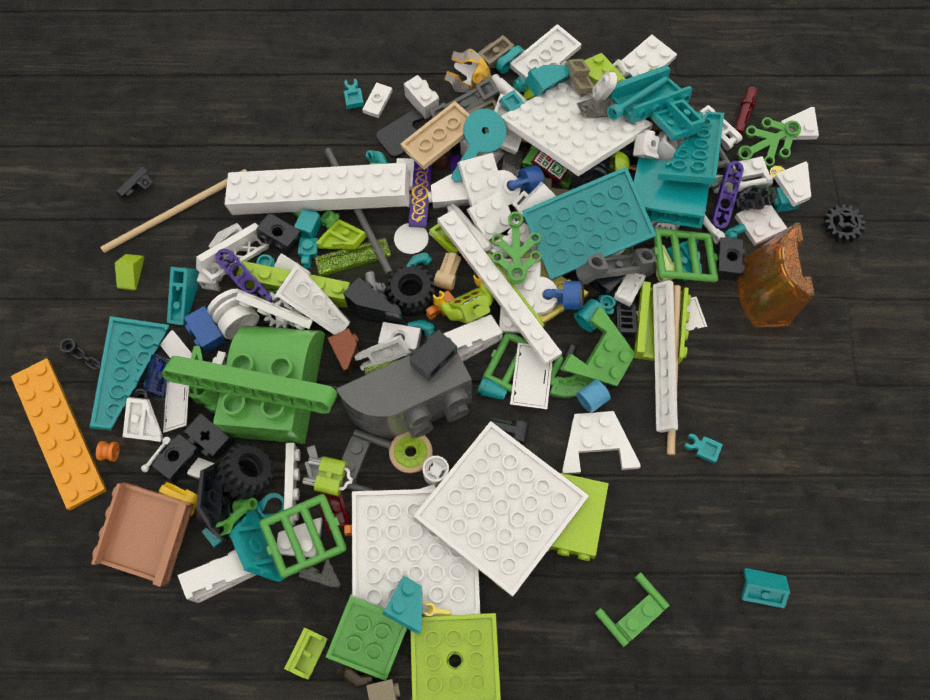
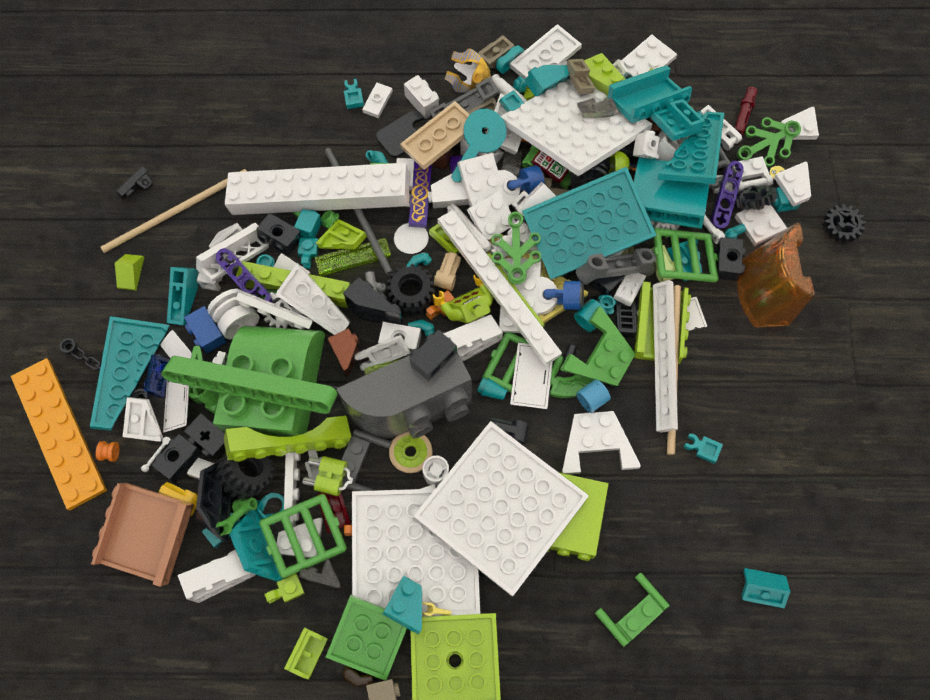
white plate [592,71,617,101] -> none
teal piece [607,76,668,120] -> none
none -> lime arch [224,416,351,461]
none -> lime plate [265,574,305,603]

